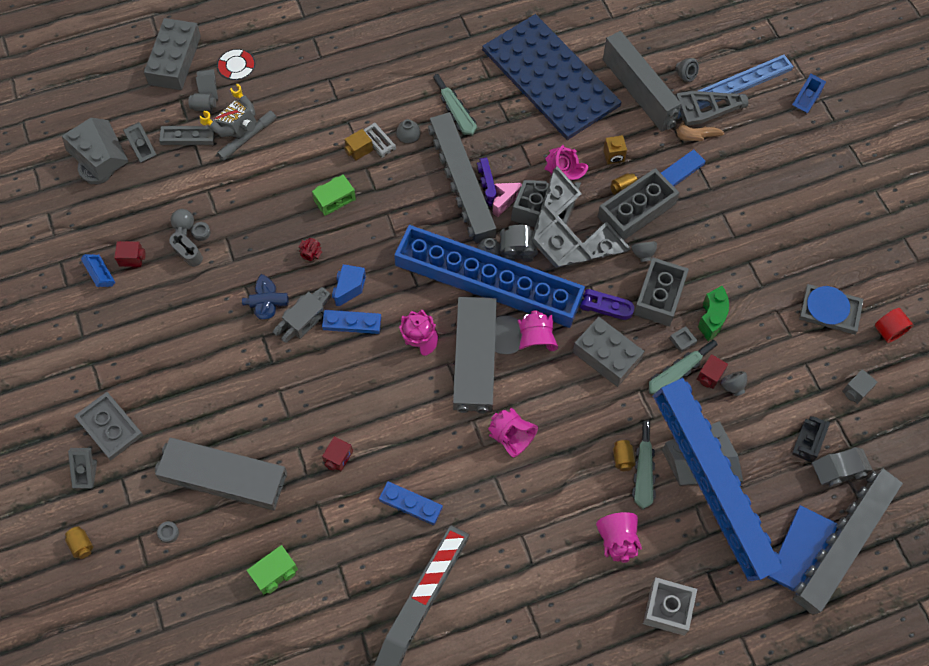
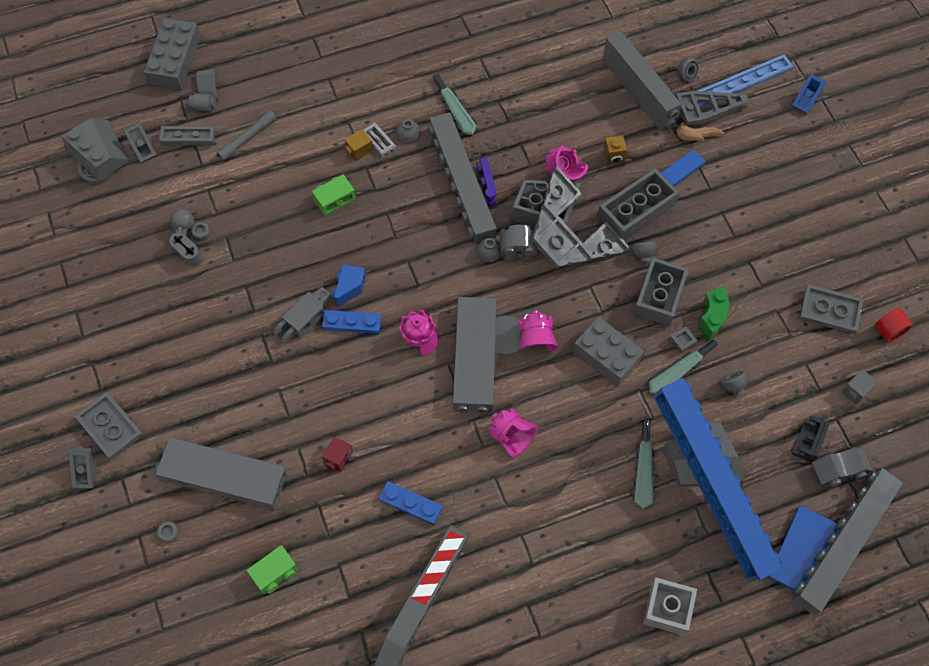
pearl gold brick [65,526,93,559] -> none
blue plate [81,254,115,287] -> none
dark red brick [114,241,146,267] -> none
torso [199,84,256,138] -> none
sticker [217,49,255,80] -> none
dark blue plant [242,274,289,319] -> none
dark red gear [298,238,322,261] -> none
blue brick [394,225,585,328] -> none
dark blue plate [482,14,622,140] -> none
bright pink slope [492,183,522,217] -> none
dark purple plate [580,289,634,320] -> none
dark pink hat [596,512,642,563] -> none
pearl gold brick [610,173,638,195] -> none
pearl gold brick [613,440,636,471] -> none
dark red brick [696,354,728,389] -> none
blue sticker [807,286,850,324] -> none

